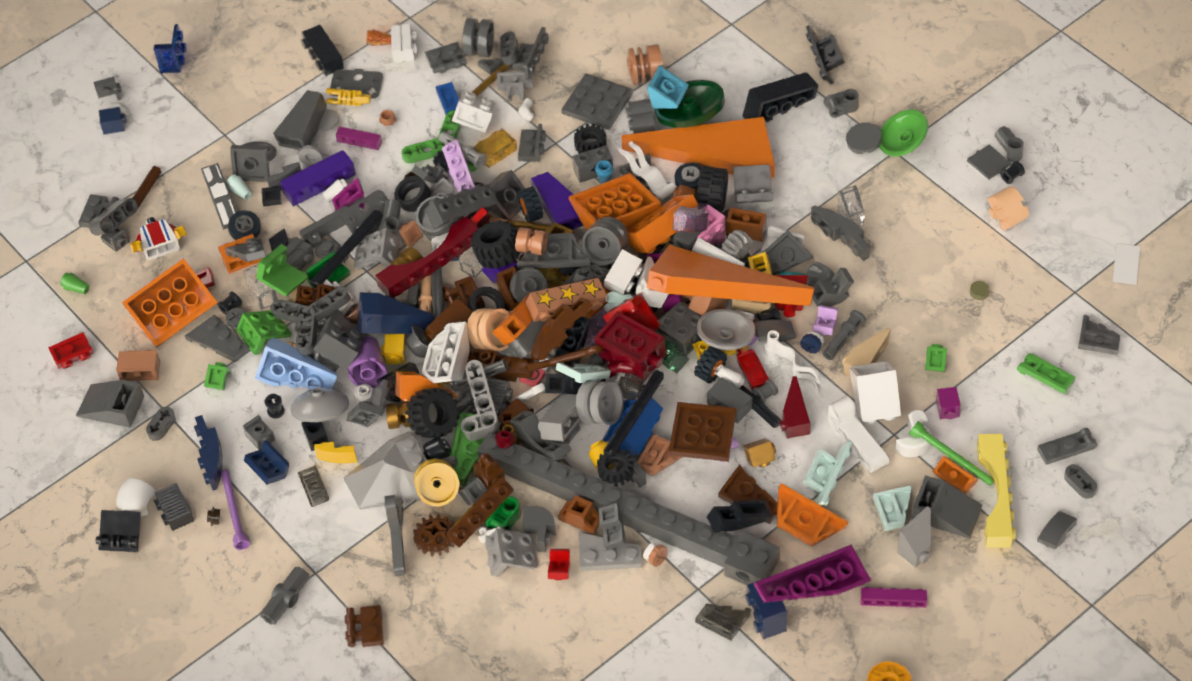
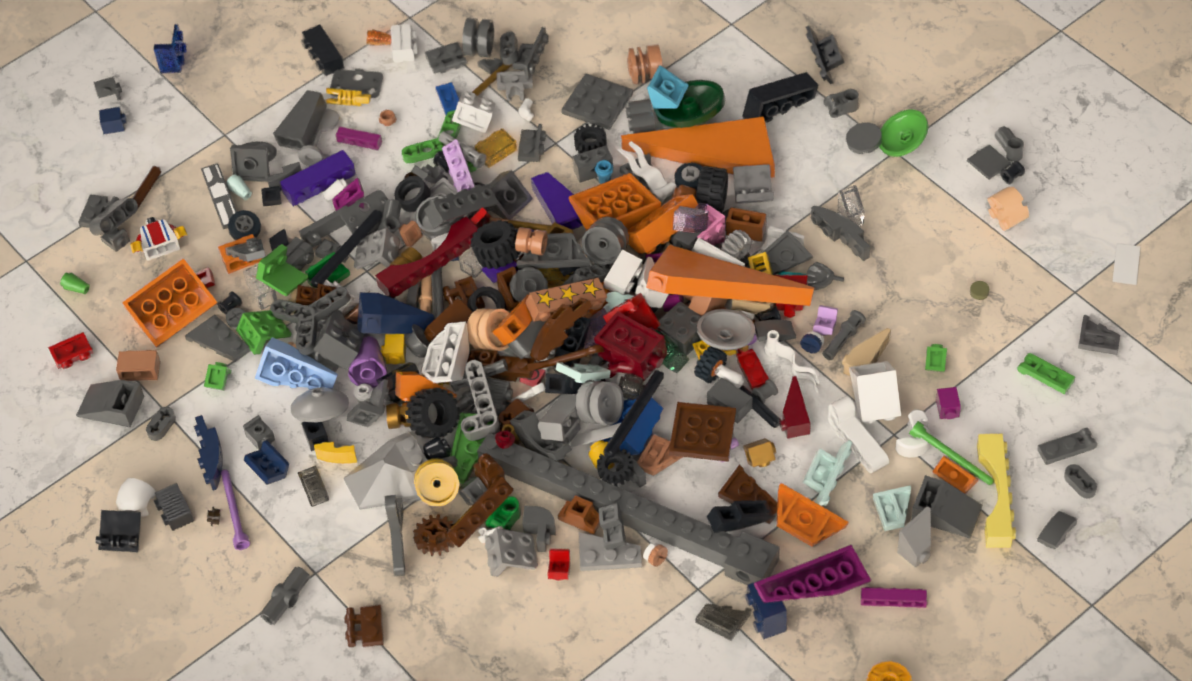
black bush [264,393,285,419] -> none
black wheel [518,186,543,222] -> none
dark grey brick [812,267,854,307] -> none
none -> white sticker [571,423,621,447]

